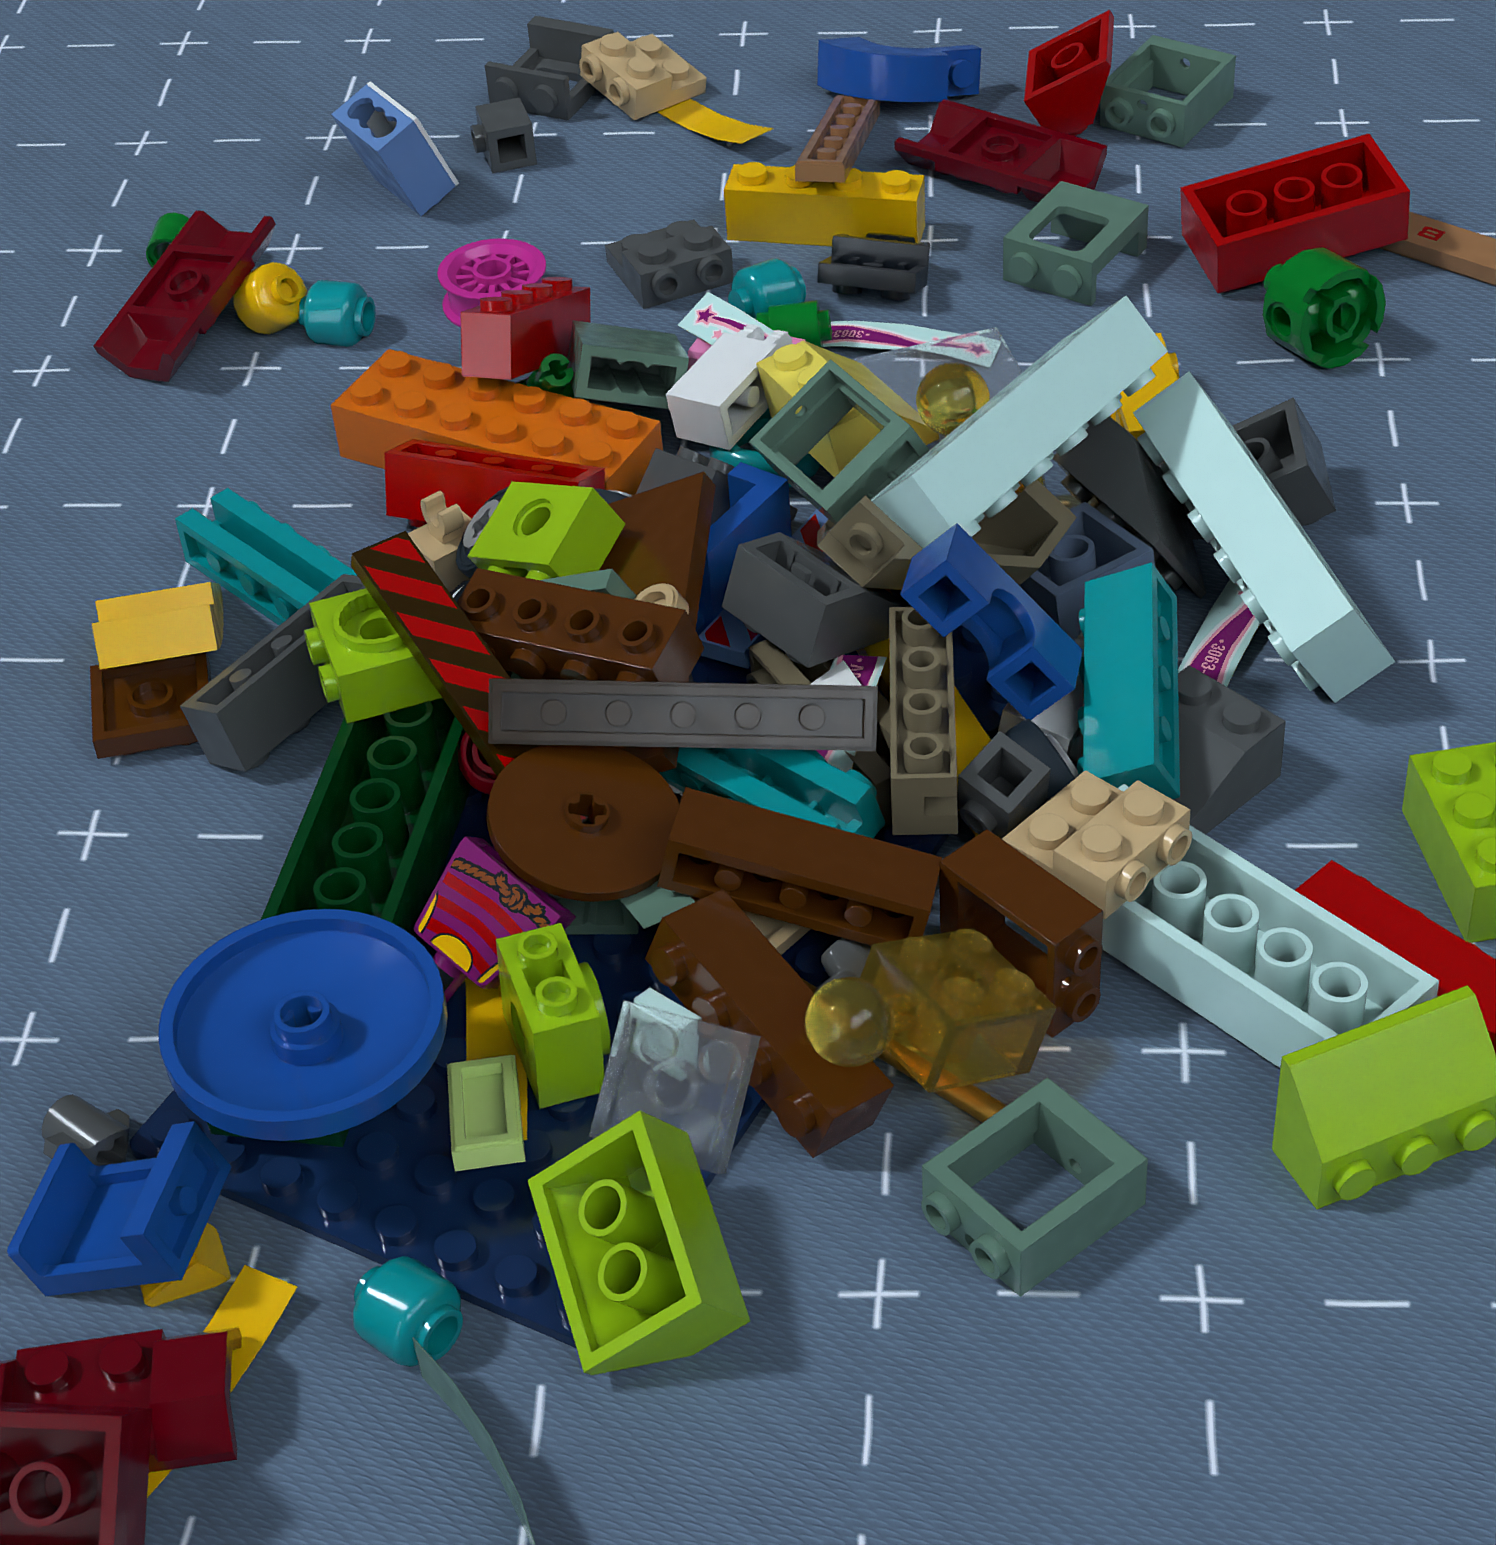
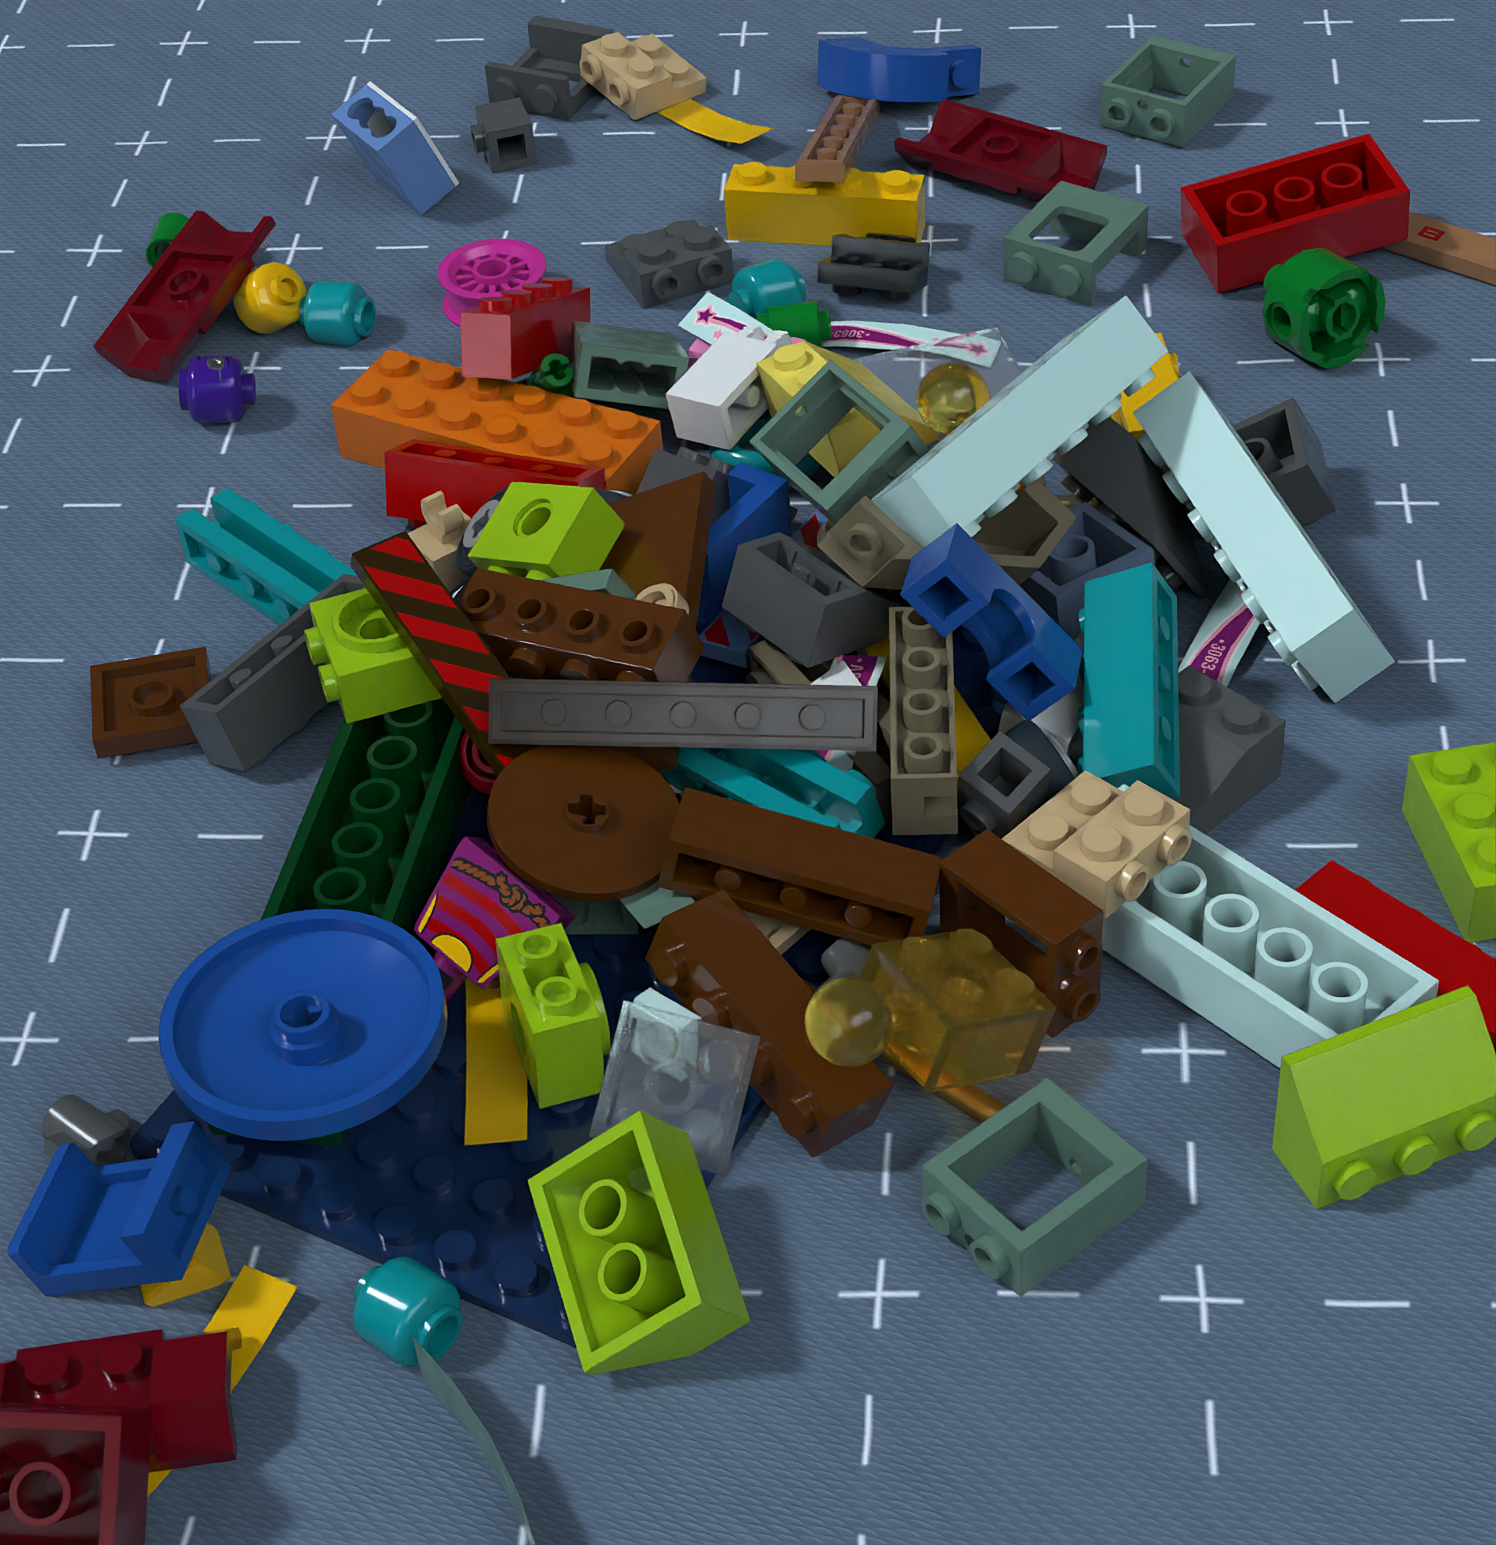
yellow slope [91,582,224,670] -> none
yellowish green tile [447,1055,525,1171] -> none
red slope [1024,10,1114,136] -> none
none -> dark purple head [179,356,256,423]

